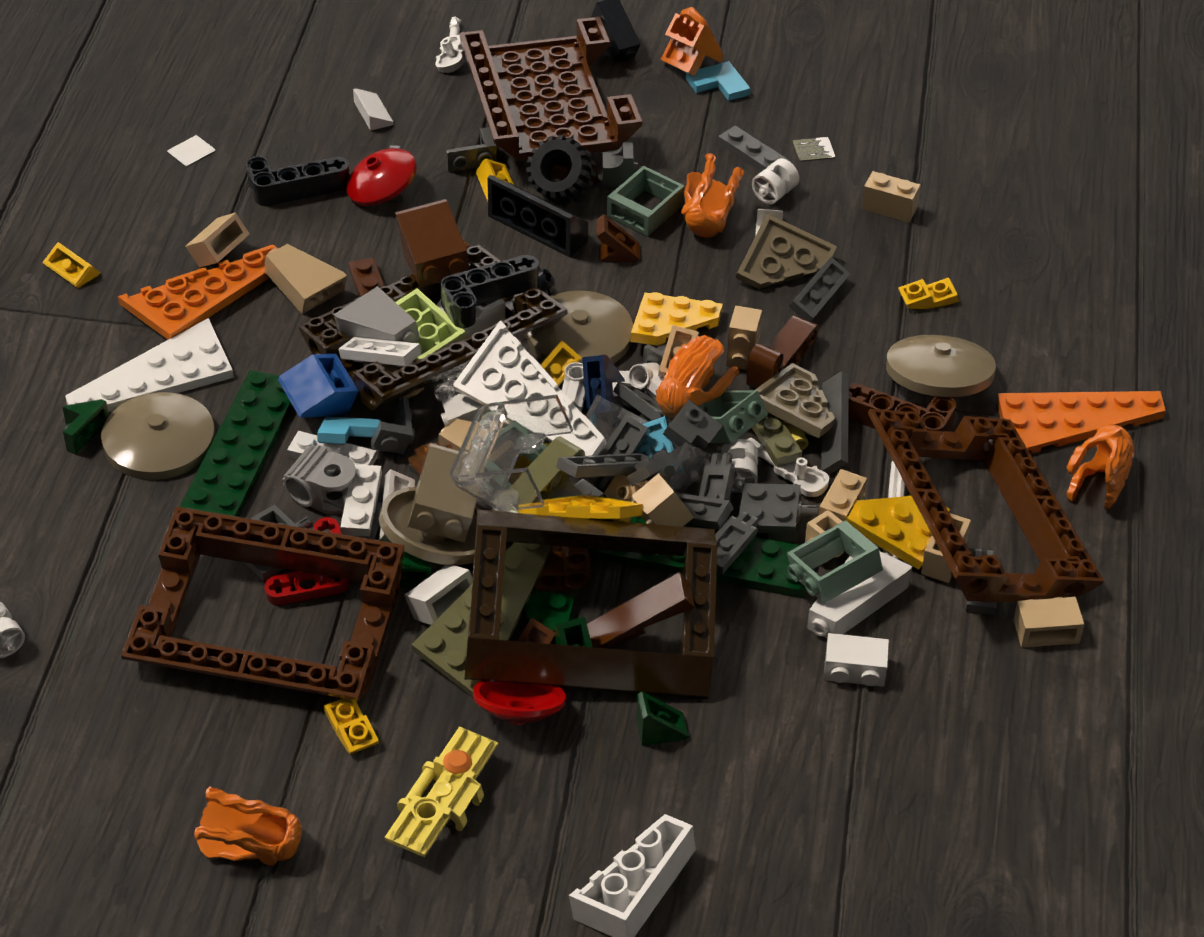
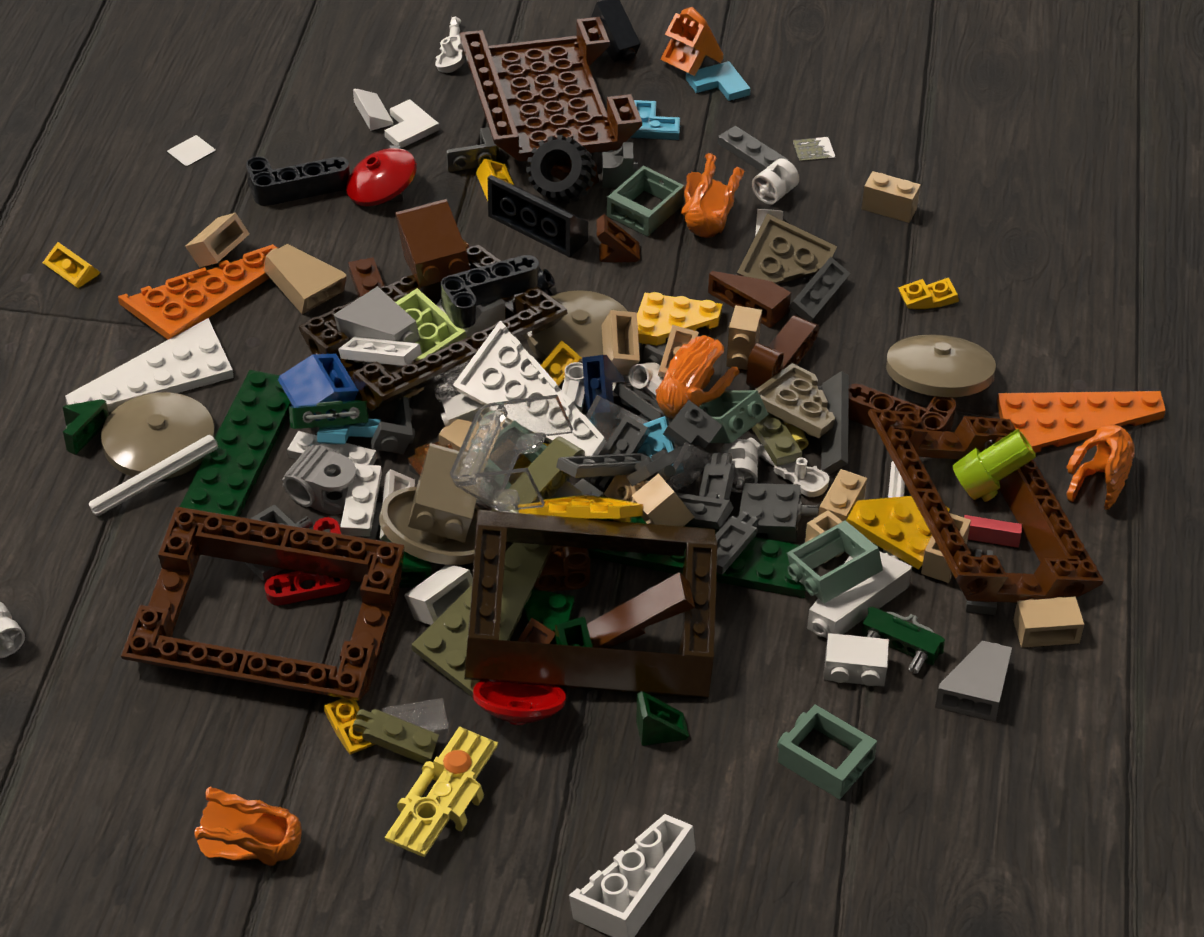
none -> white axle [89,435,218,516]
none -> dark green piece [289,401,368,429]
none -> olive hinge [352,709,439,764]
none -> clear slope [381,698,448,732]
none -> white tile [384,99,439,149]
none -> tan brick [602,310,640,375]
none -> medium azure tile [630,100,680,140]
none -> reddish brown slope [708,271,791,328]
none -> sand green window [777,704,877,800]
none -> dark green piece [862,607,945,674]
none -> light grey slope [935,641,1012,721]
none -> lime piece [953,429,1036,502]
none -> coral slope [964,515,1022,548]

